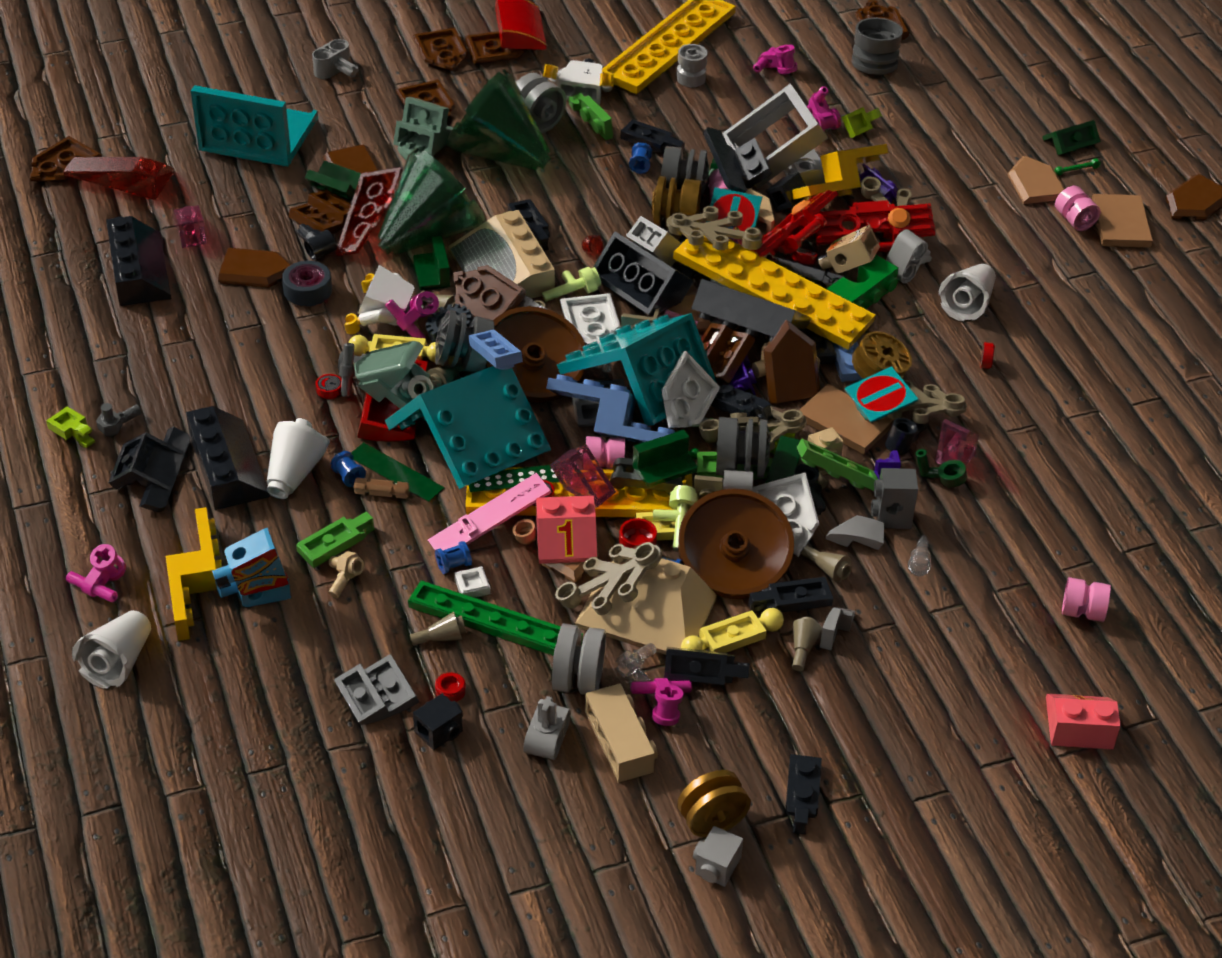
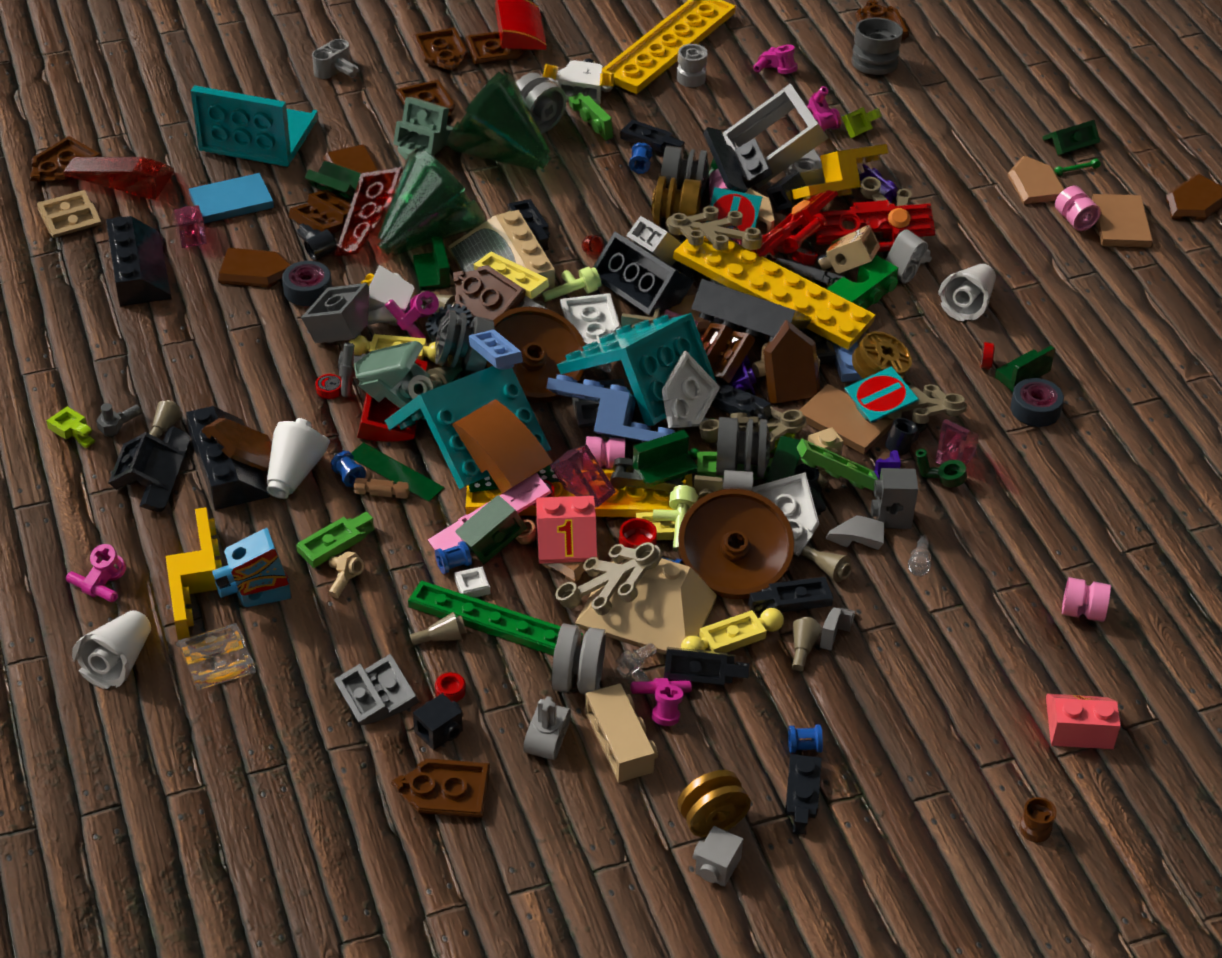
none -> tan slope [37,190,101,238]
none -> dark tan cone [149,400,183,438]
none -> clear slope [178,623,256,691]
none -> dark azure tile [189,173,274,224]
none -> reddish brown tile [201,418,272,472]
none -> dark grey slope [301,283,369,344]
none -> reddish brown tile [391,758,490,818]
none -> dark orange slope [452,399,553,493]
none -> dark green panel [455,495,527,565]
none -> light yellow plate [474,252,549,299]
none -> blue bush [788,724,823,754]
none -> dark green panel [995,346,1056,391]
none -> black wheel [1010,378,1064,427]
none -> reddish brown wheel [1019,797,1057,843]

